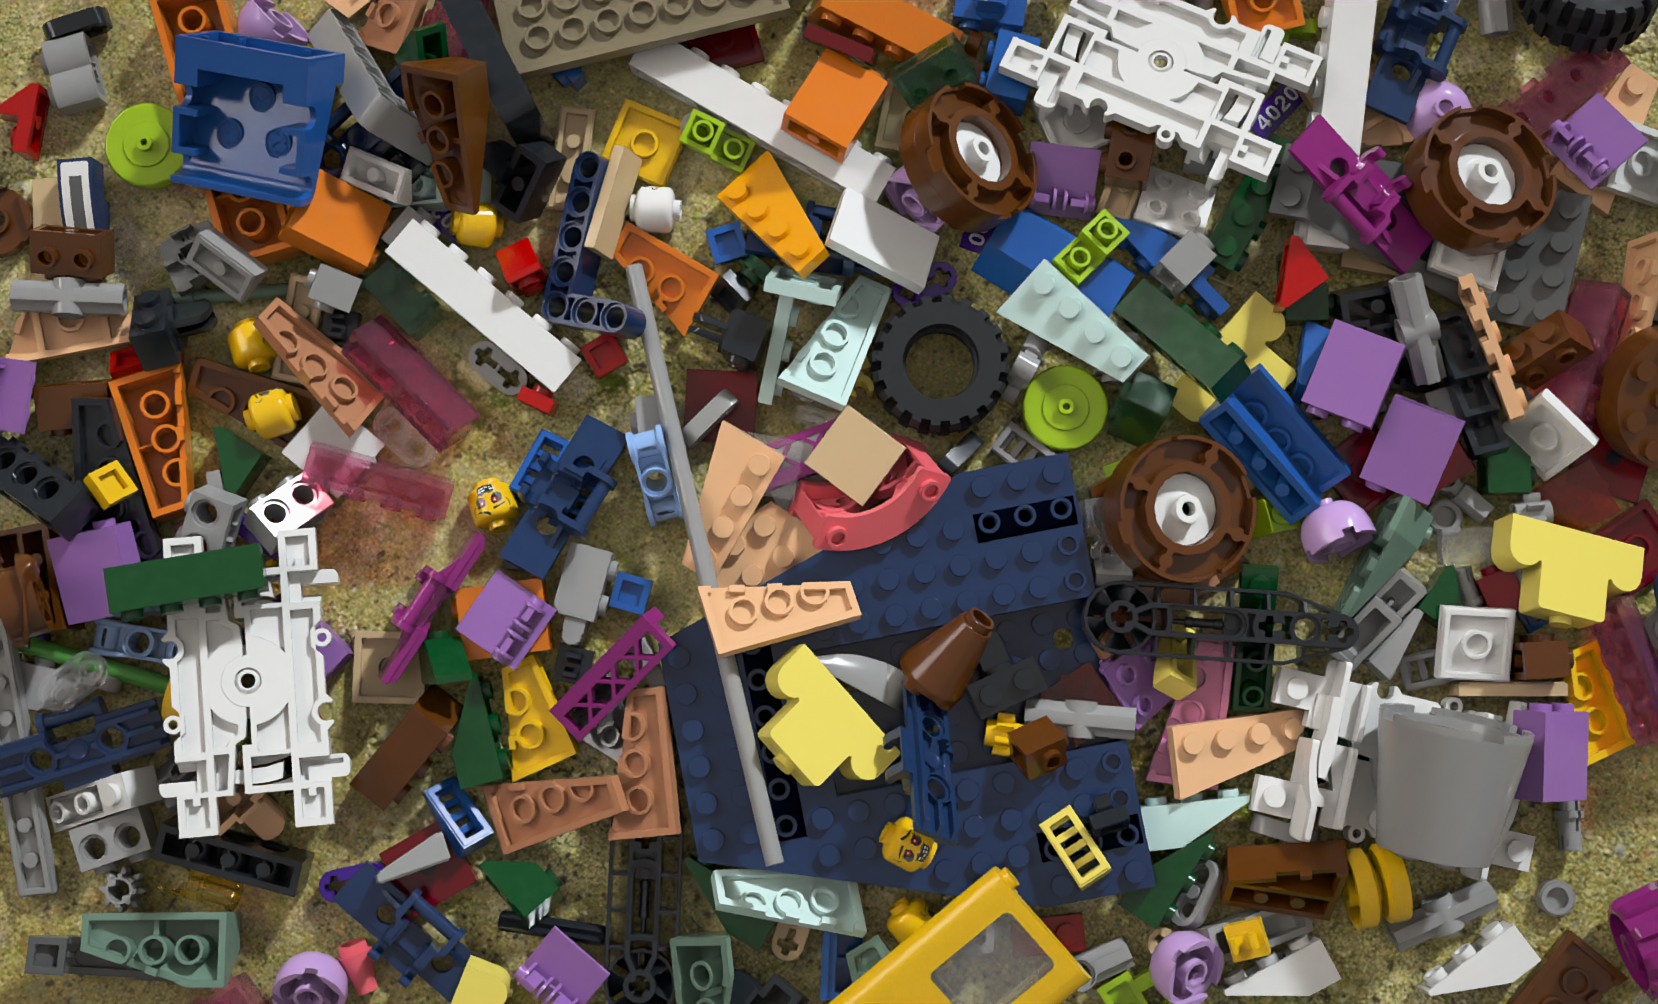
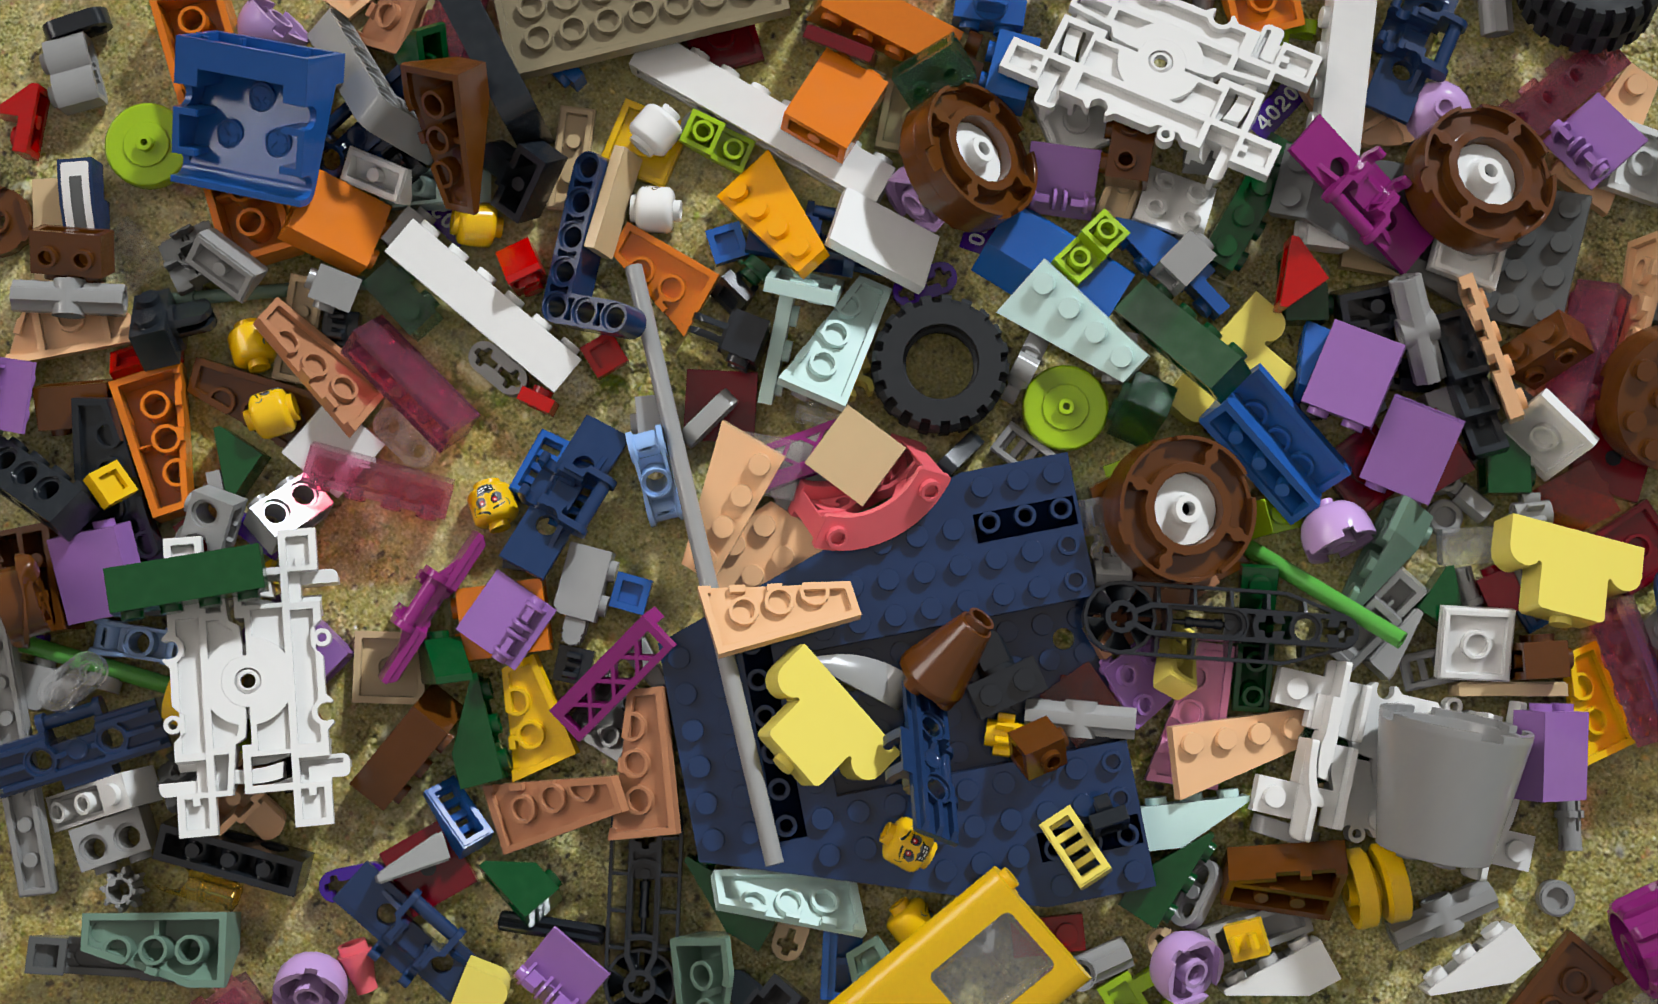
none -> white head [629,103,682,158]
none -> bright green piece [1243,539,1408,649]

